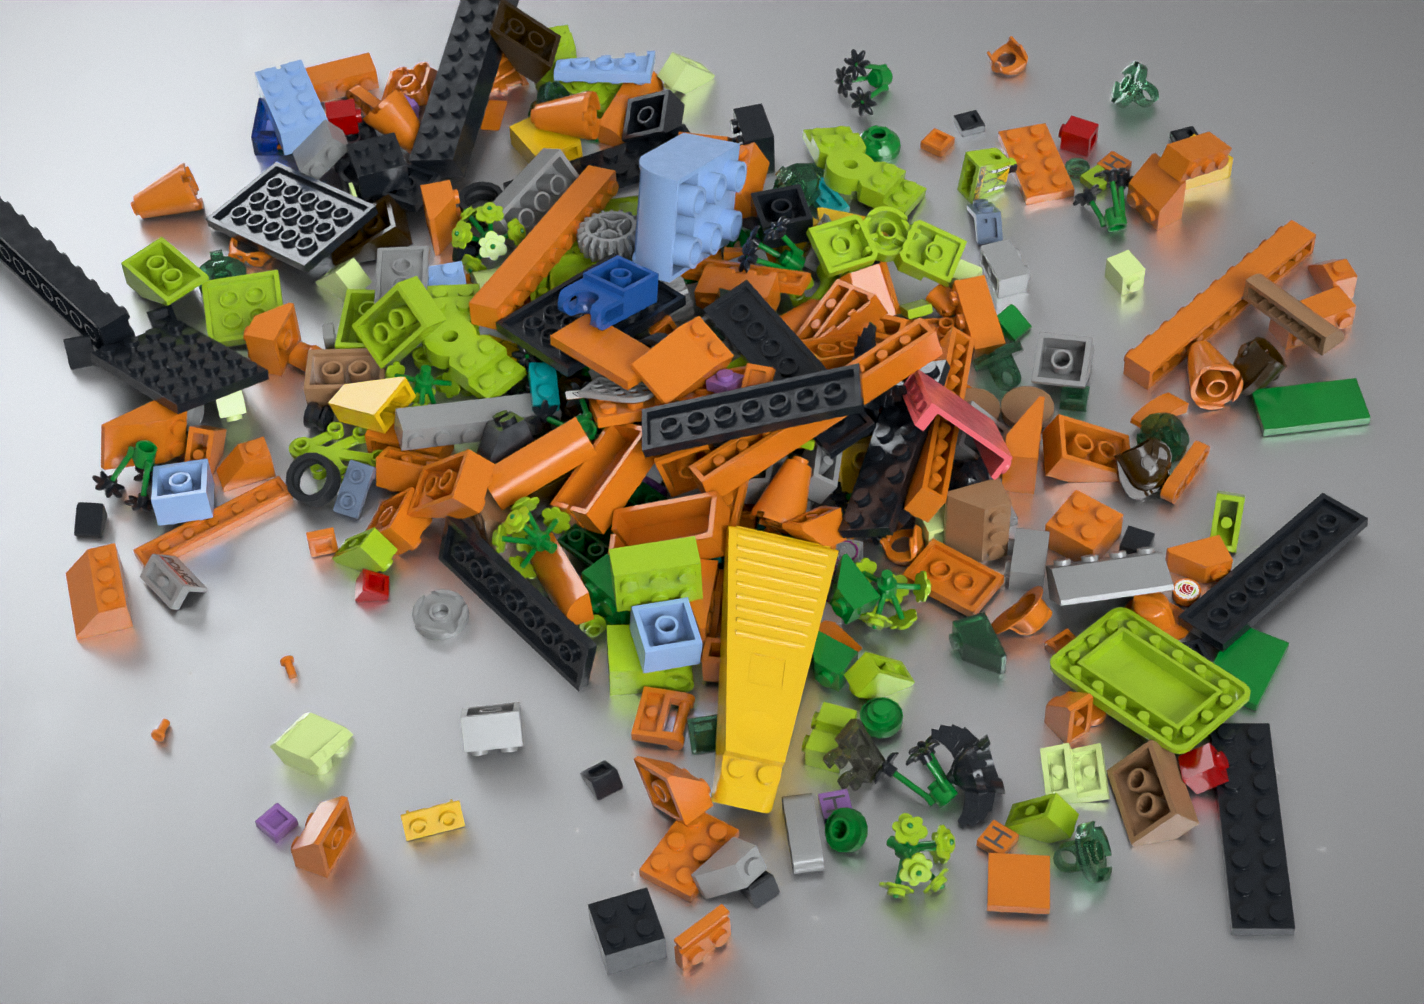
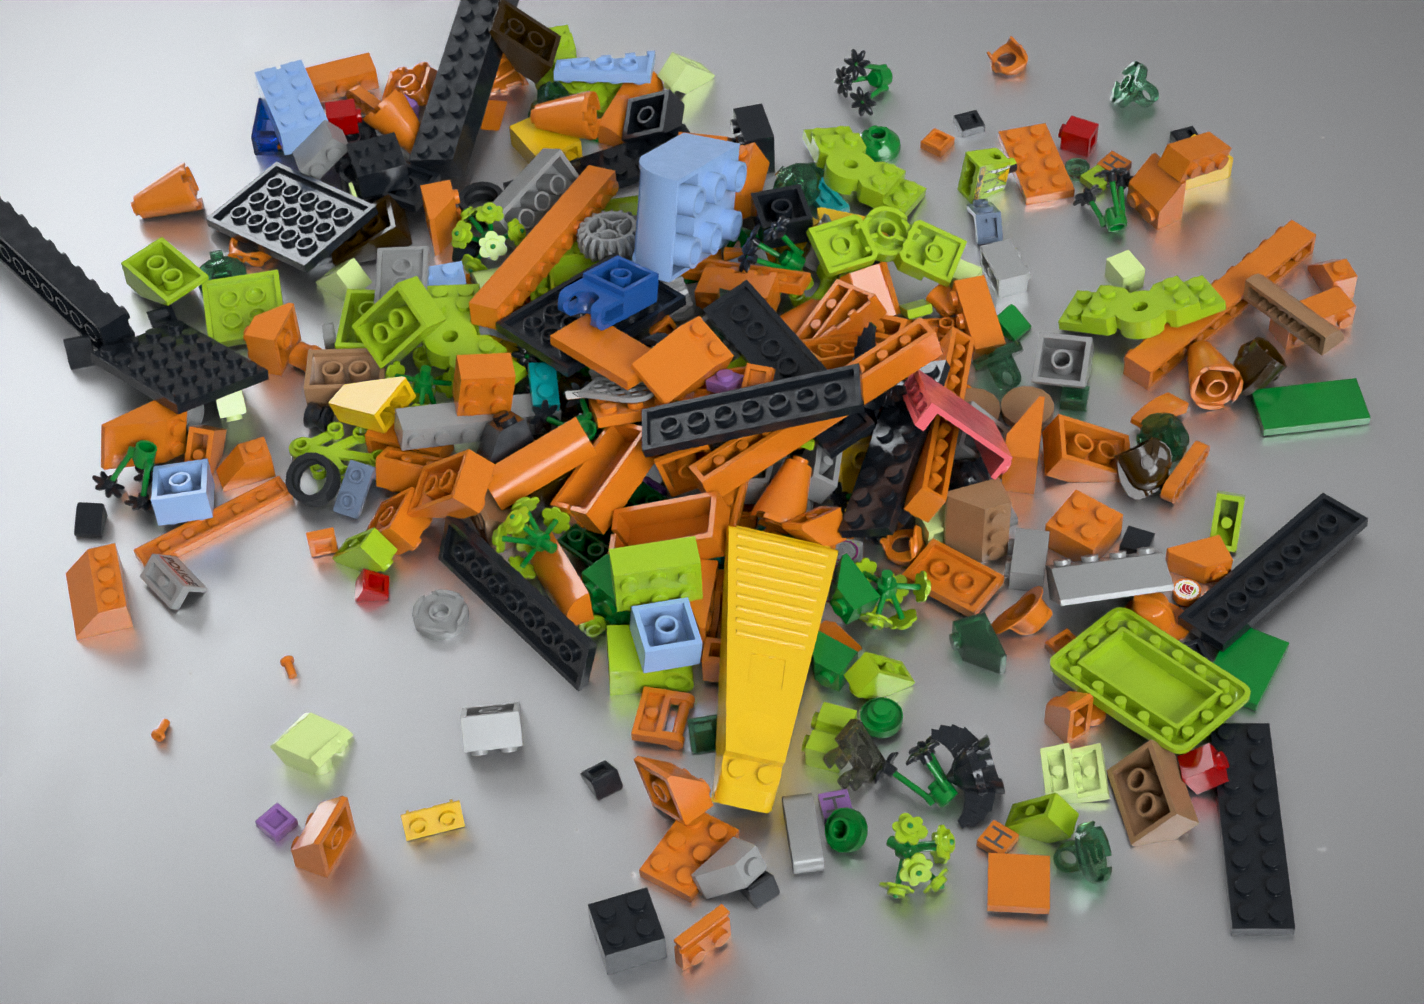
none -> orange brick [452,353,516,416]
none -> lime plate [1058,275,1226,339]

